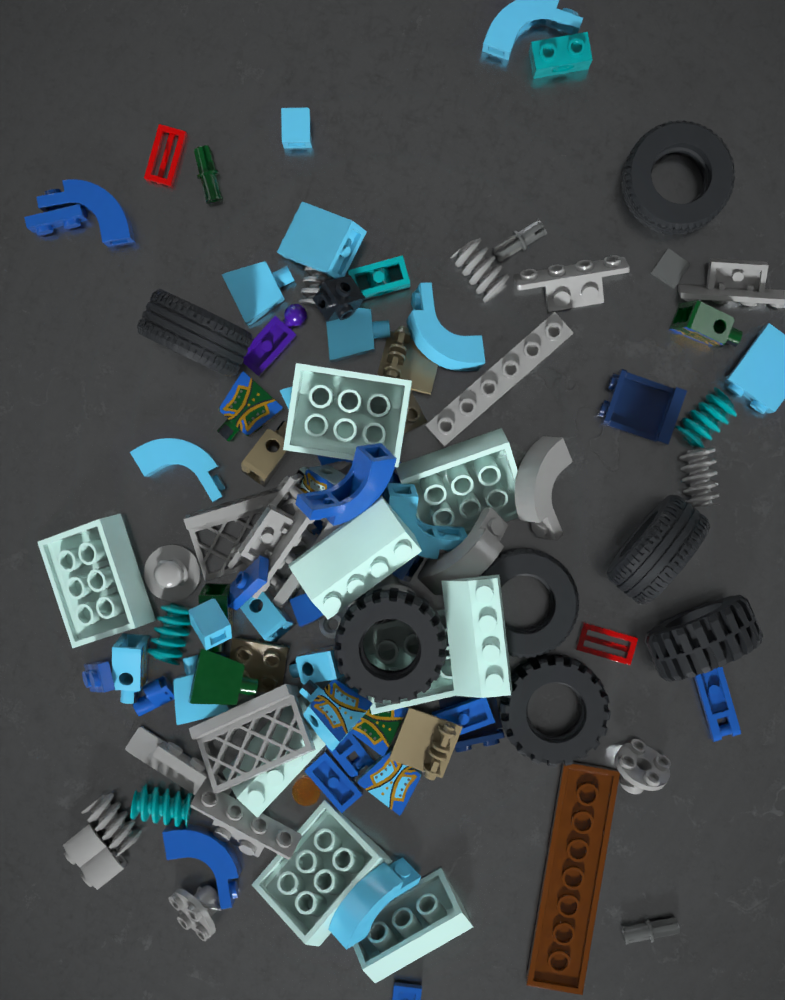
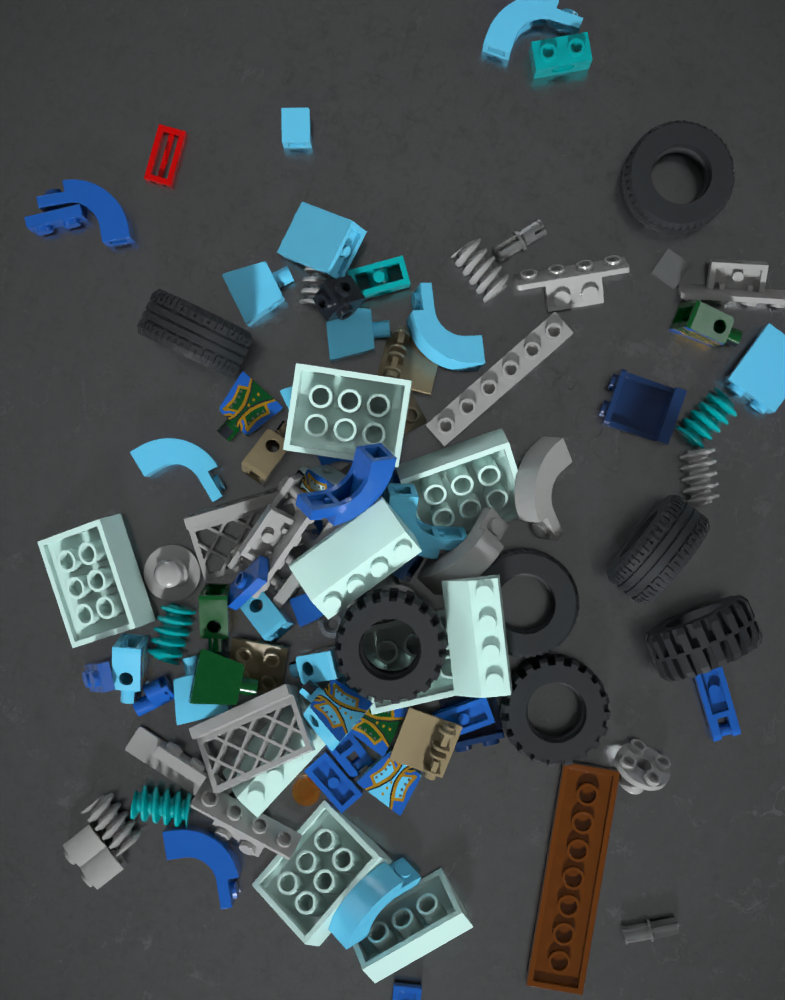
light grey plate [168,885,222,941] -> none
medium azure panel [189,598,232,650] -> none
dark green axle [194,145,223,204] -> none
dark purple plate [243,304,307,377] -> none
red tile [575,622,638,665] -> none

